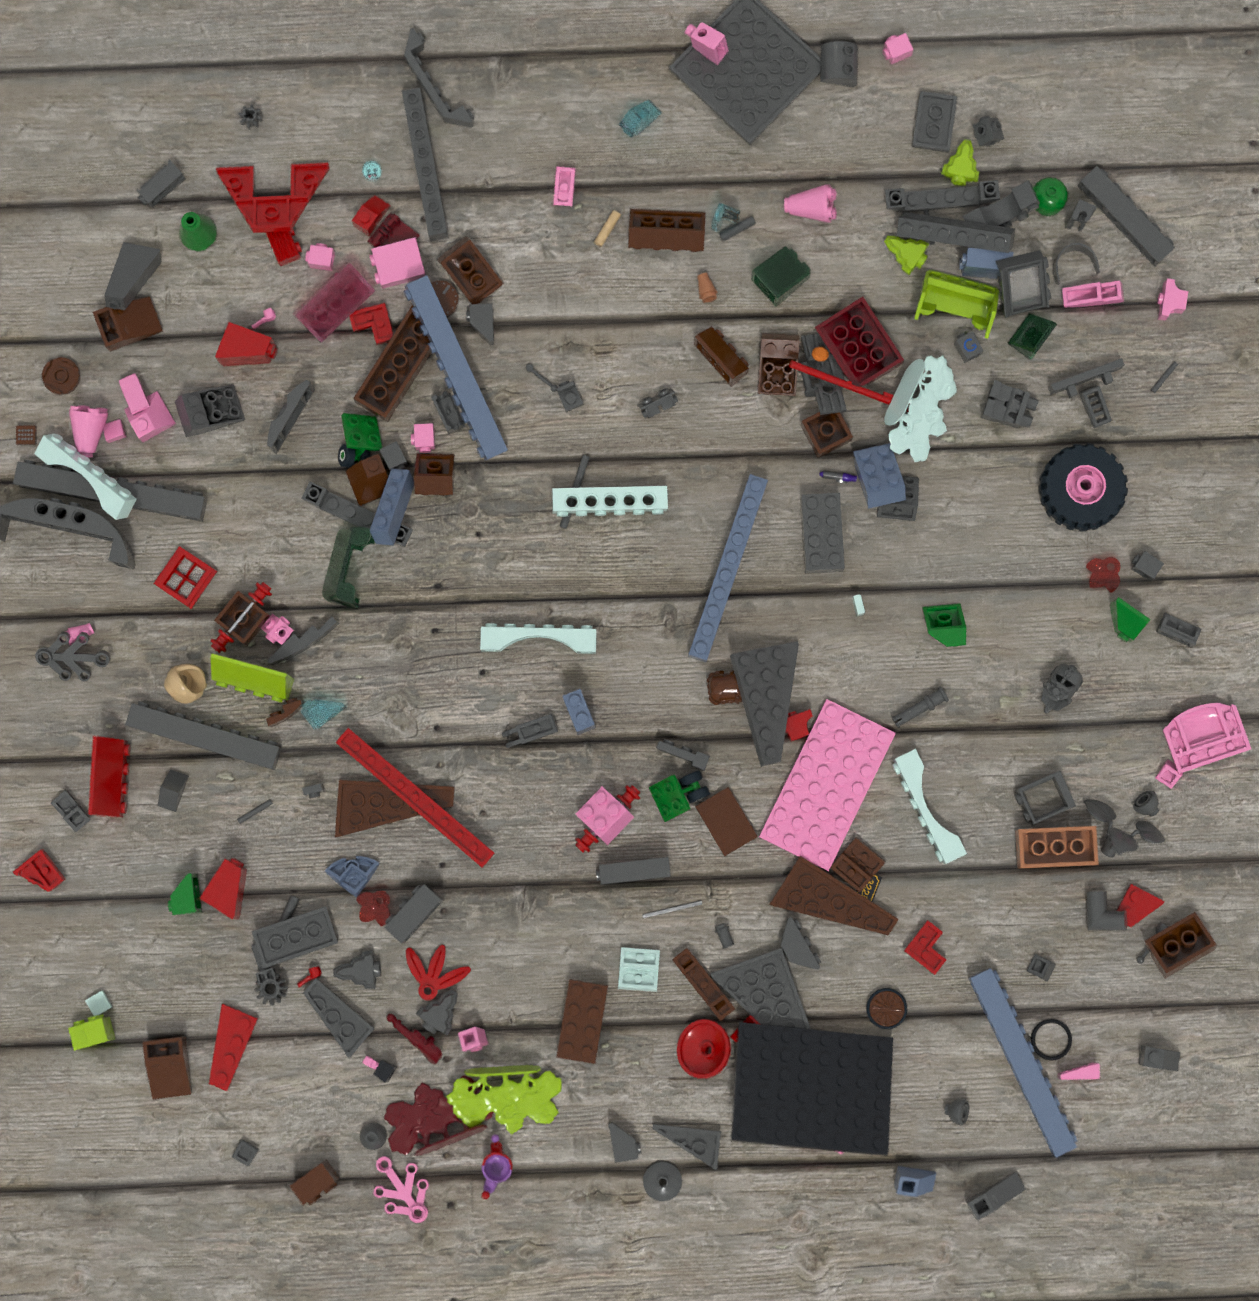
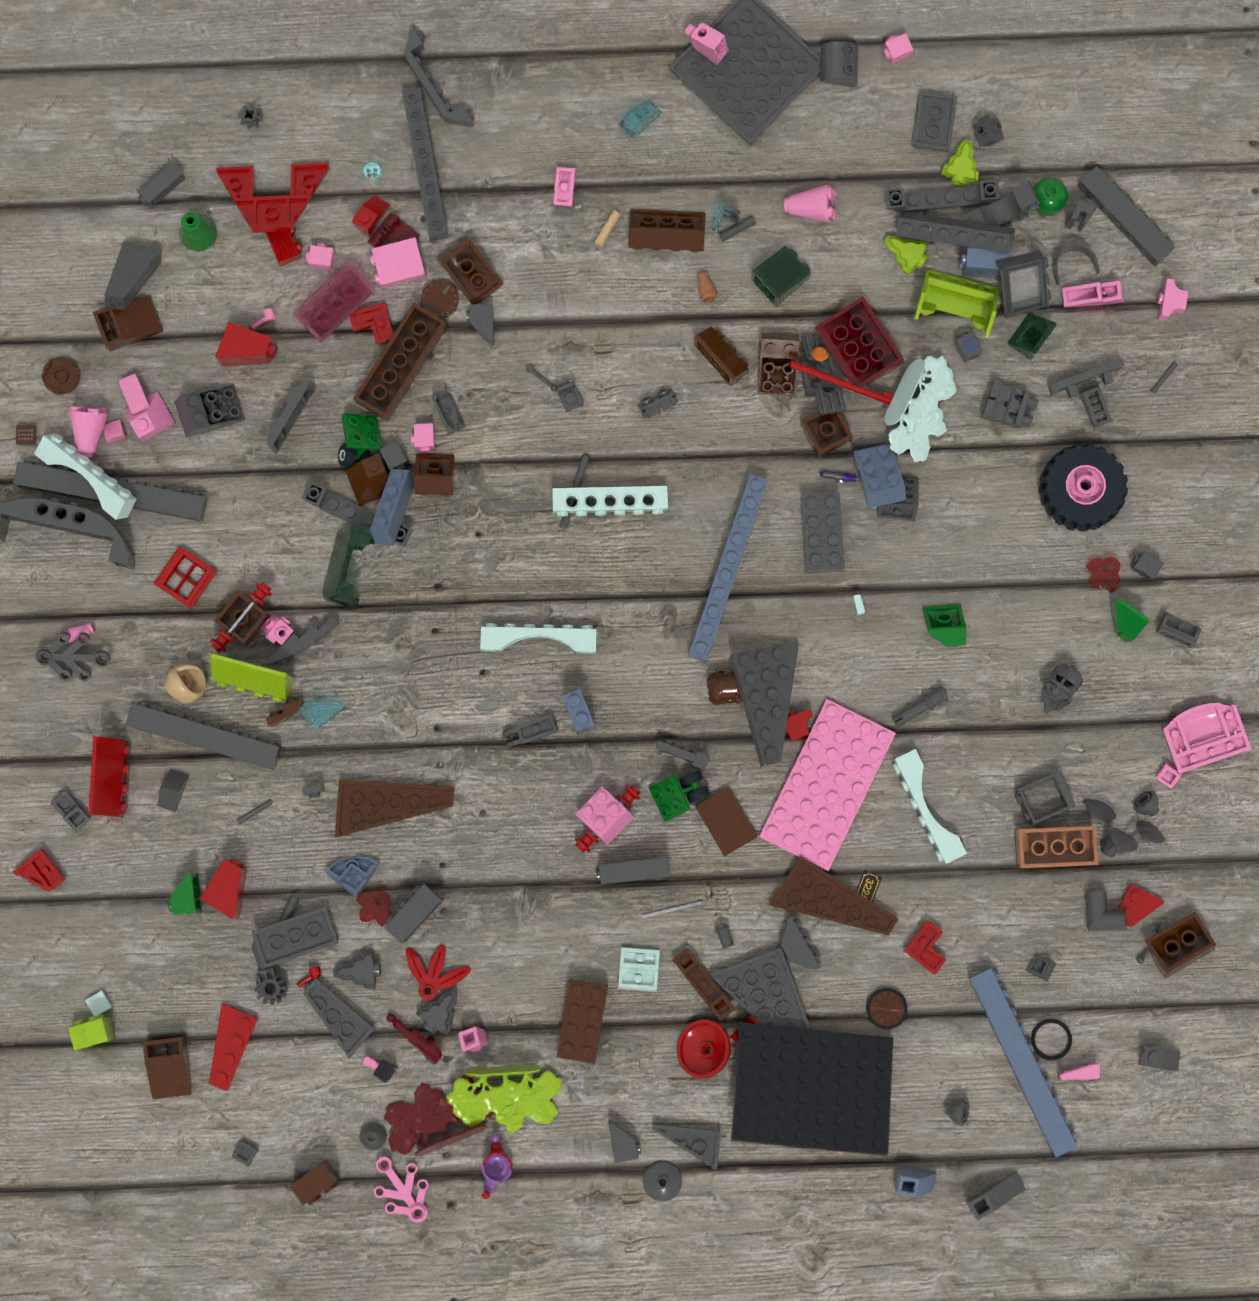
red plate [335,728,495,868] -> none
sand blue brick [403,275,508,461] -> none
reddish brown slope [830,836,886,893] -> none

